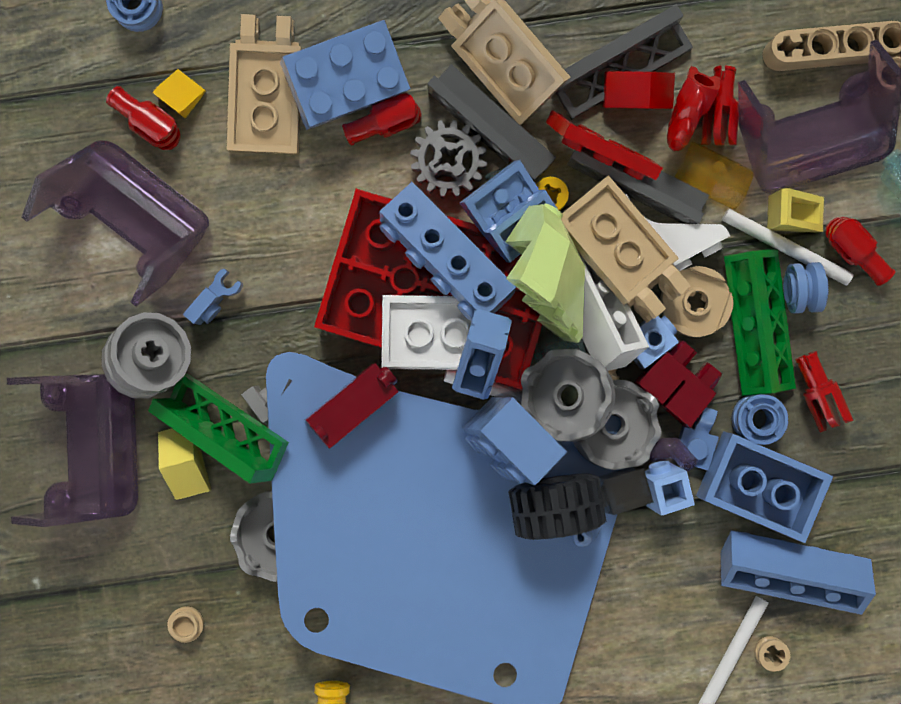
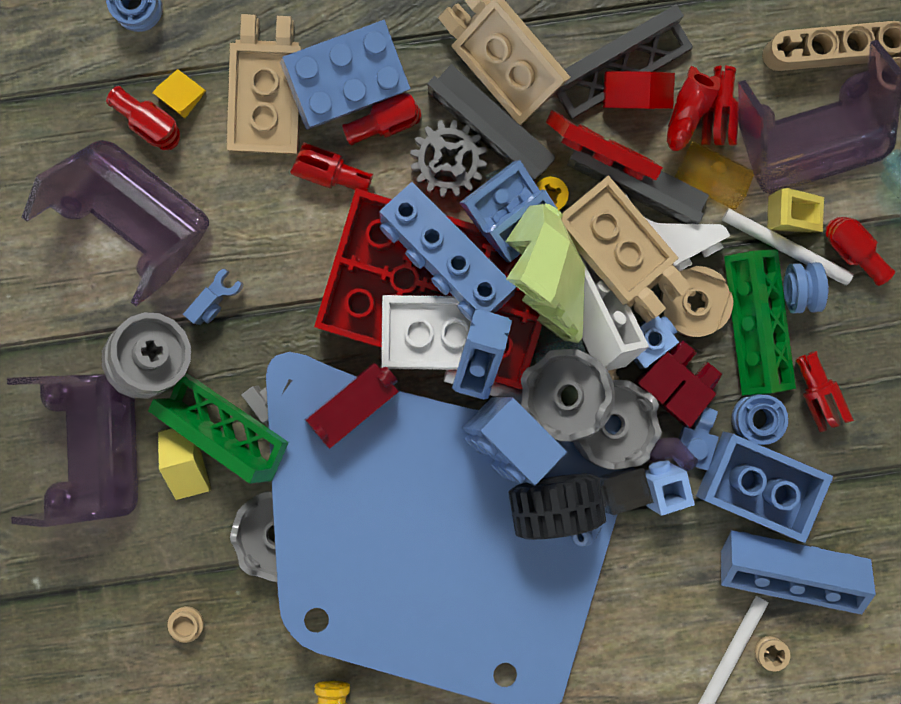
none -> red arm [290,142,373,192]

